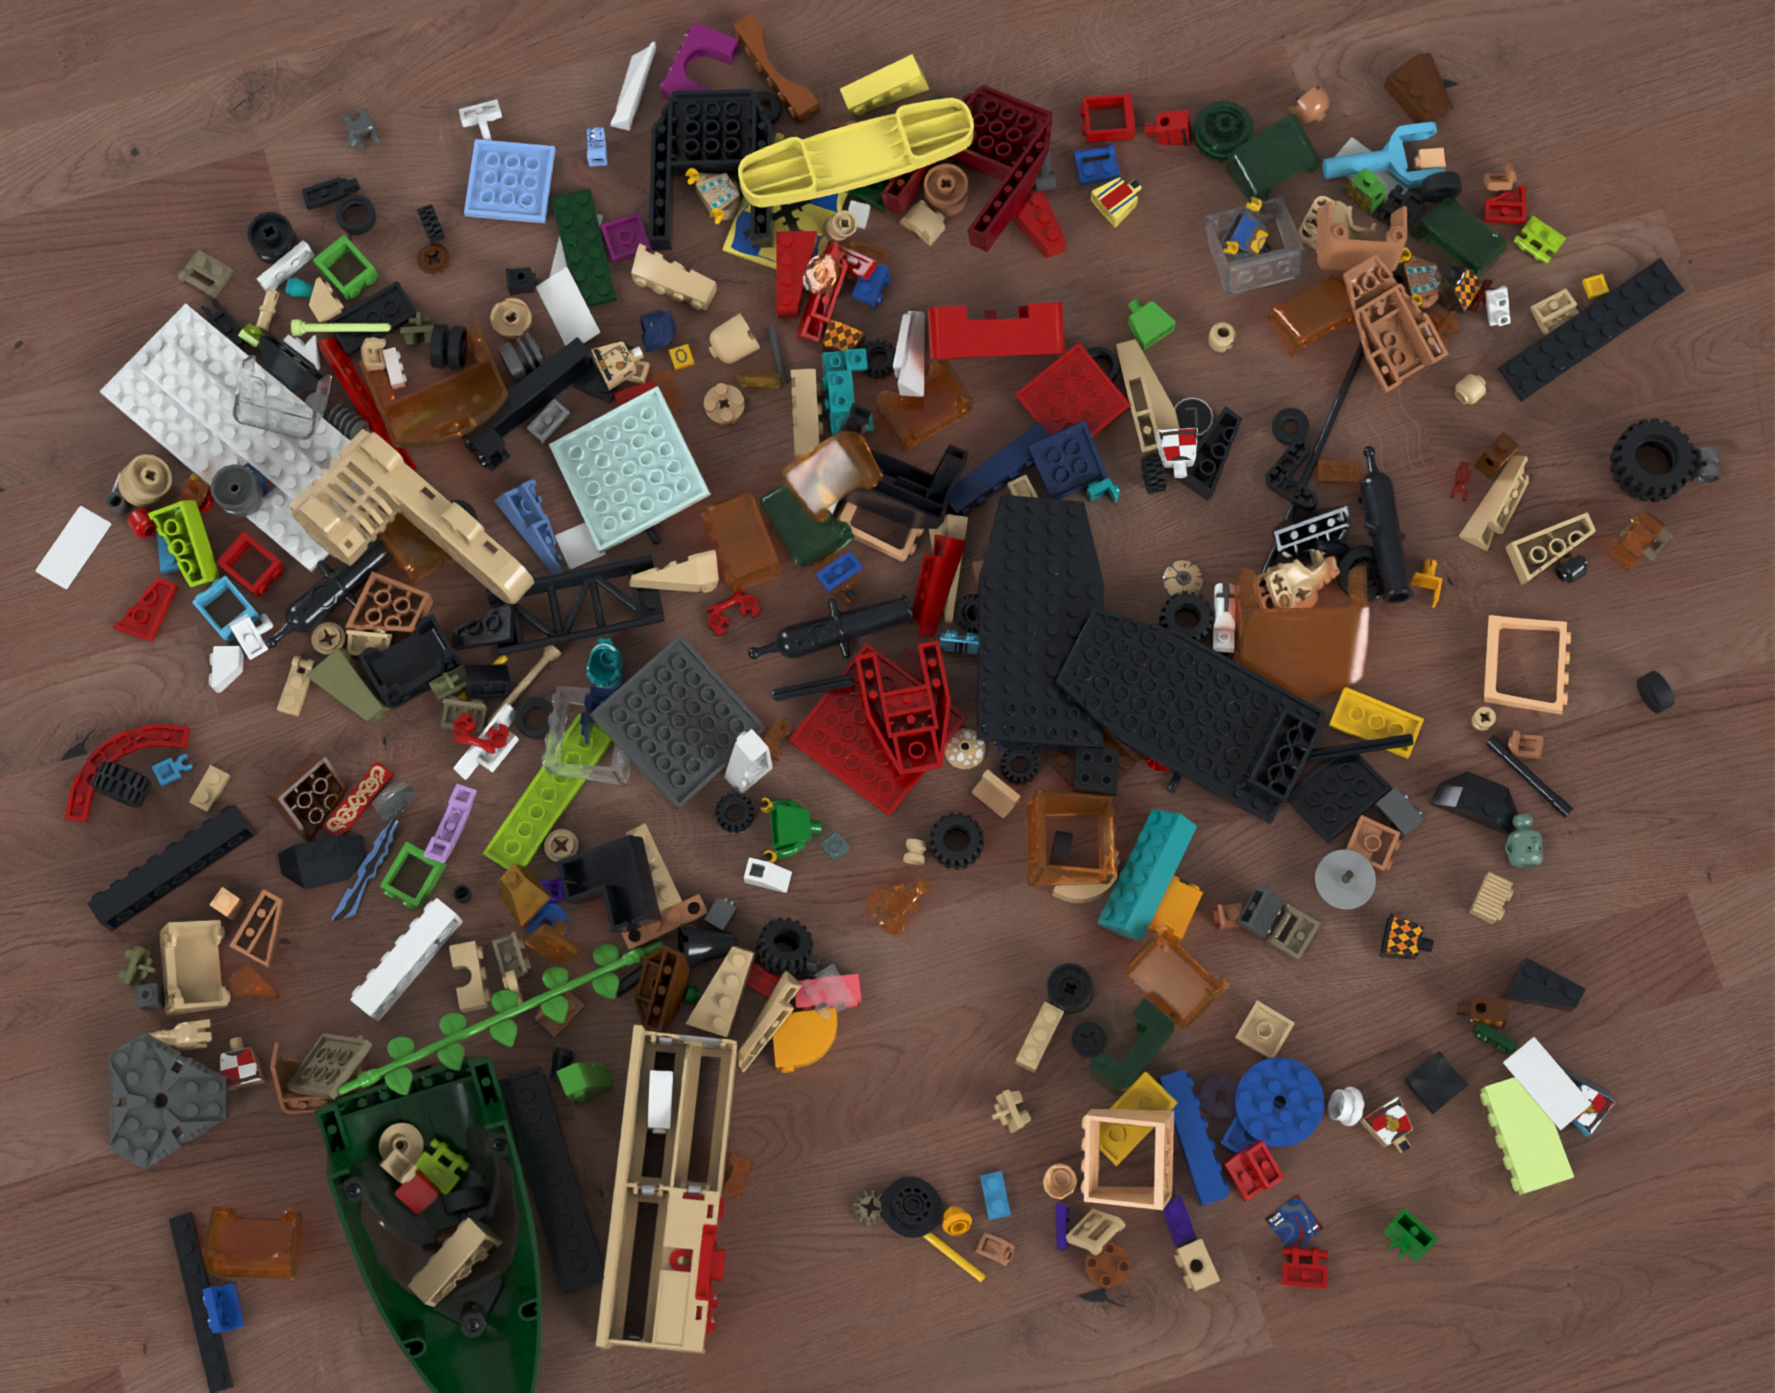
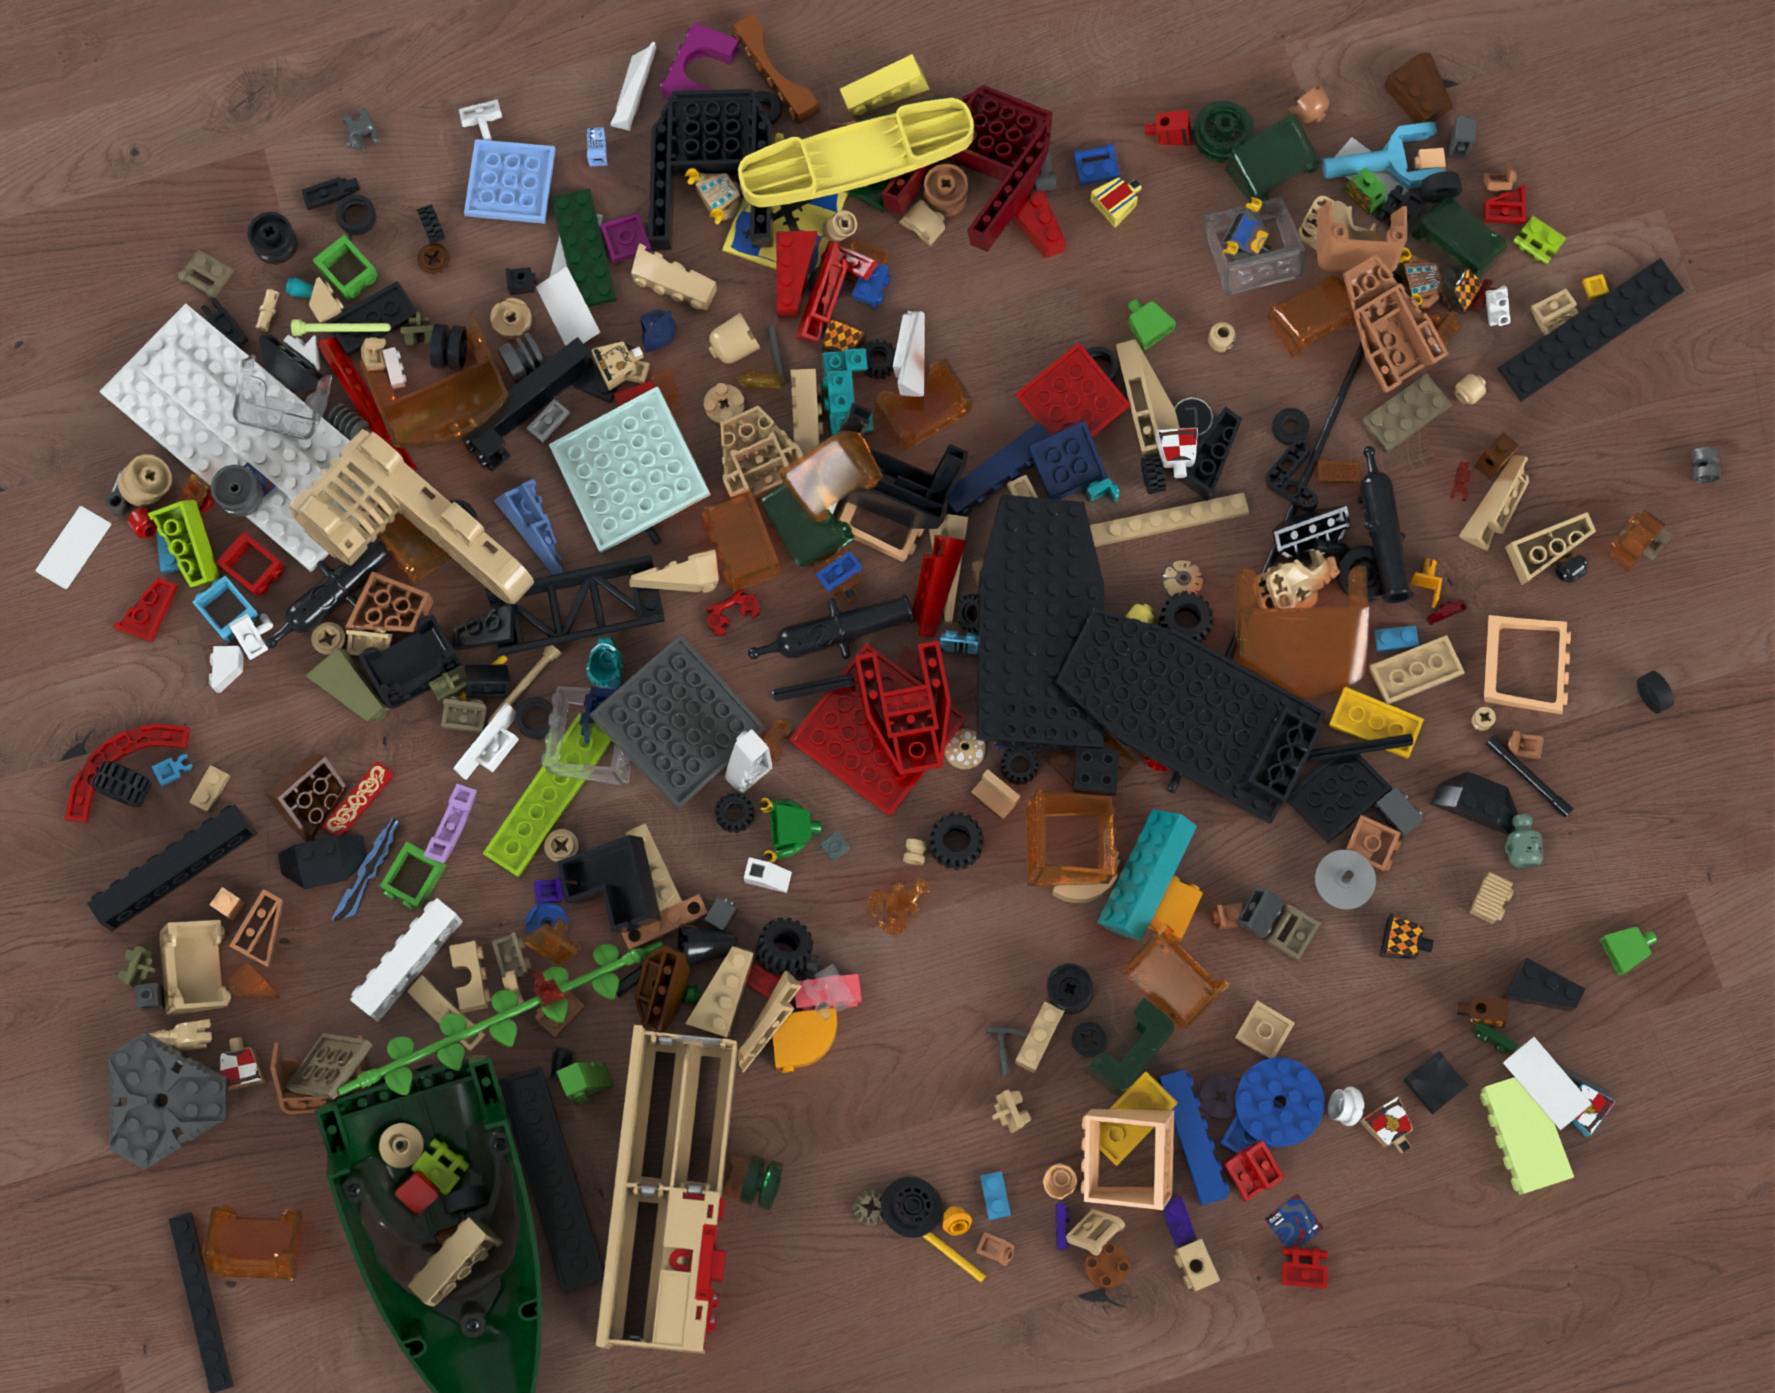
blue bracket [203,1283,245,1334] -> none
lime plate [238,323,265,349] -> none
white plate [257,240,315,292] -> none
tan plate [277,655,316,717] -> none
dark grey piece [372,779,417,820] -> none
tan bracket [379,1148,418,1184] -> none
red helmet [453,713,509,754] -> none
black hinge [453,885,472,904] -> none
pearl gold slope [498,863,552,928] -> none
white sticker [555,522,606,569] -> none
white slope [648,1070,674,1134] -> none
yellow tile [669,344,695,371] -> none
clear orange tile [803,254,840,294] -> none
white slope [848,201,870,229] -> none
red piece [928,302,1065,360] -> none
black tyre [1048,830,1073,873] -> none
red window [1079,94,1135,143] -> none
white plate [1212,583,1236,653] -> none
green brick [1383,1208,1438,1263] -> none
black tyre [1610,418,1696,502] -> none
none -> tan slope [407,975,486,1051]
none -> clear red plate [532,970,564,1008]
none -> tan wedge [720,406,807,500]
none -> clear green wheel [740,1155,784,1211]
none -> dark grey piece [986,1027,1028,1076]
none -> tan plate [1090,493,1249,547]
none -> light yellow head [1125,604,1156,624]
none -> dark tan plate [1361,374,1452,453]
none -> tan plate [1369,635,1465,704]
none -> dark azure plate [1373,626,1419,652]
none -> dark red plate [1427,600,1467,625]
none -> dark grey brick [1447,116,1477,159]
none -> bright green torso [1599,927,1657,976]

